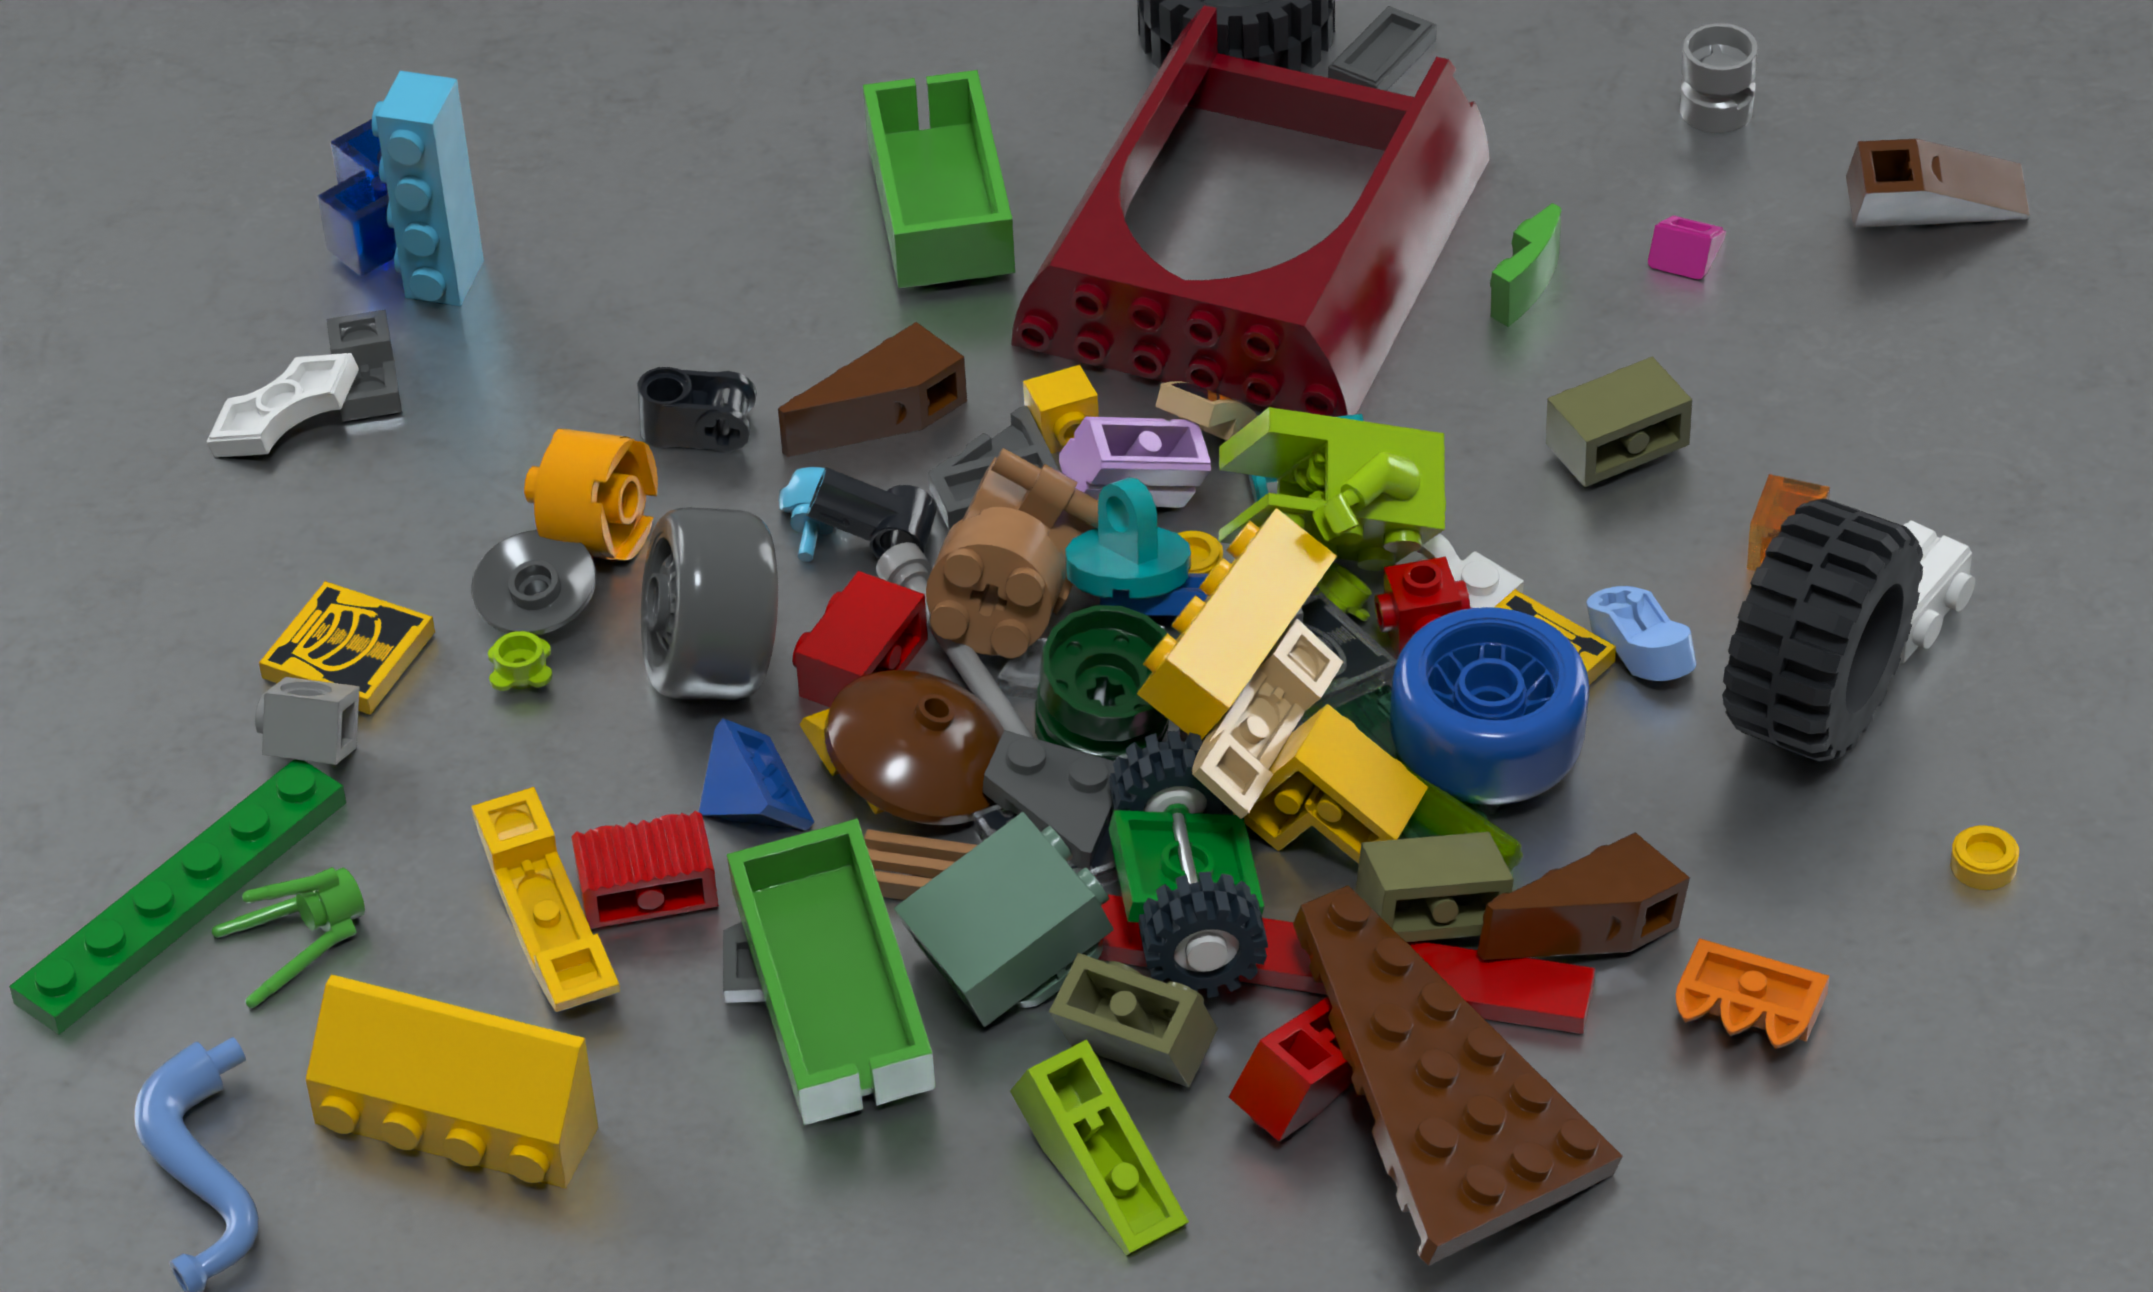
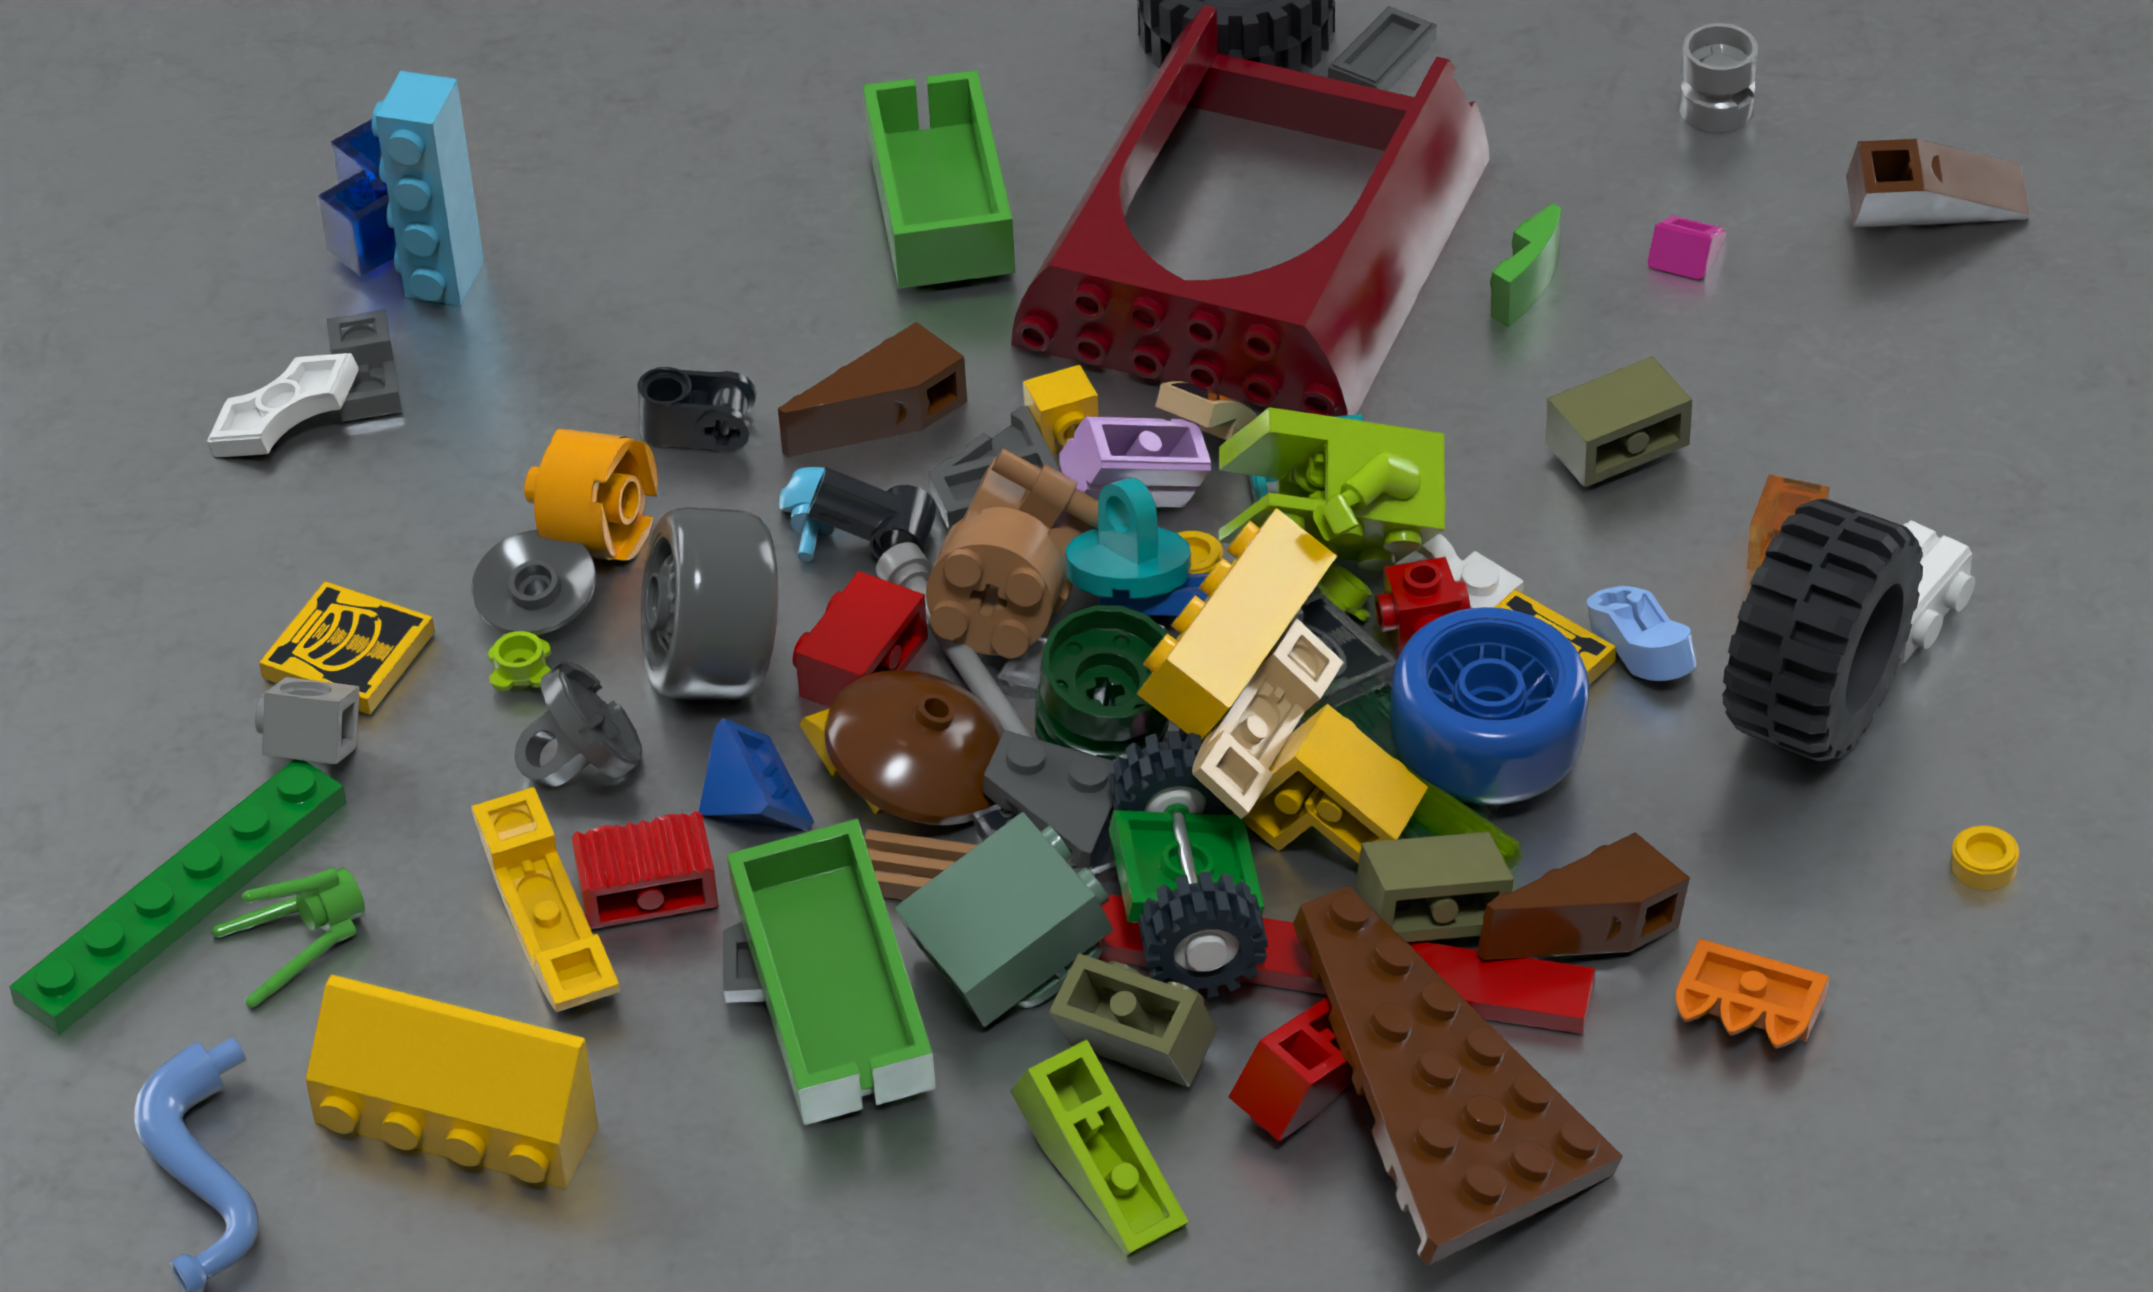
none -> dark grey tile [514,661,642,787]

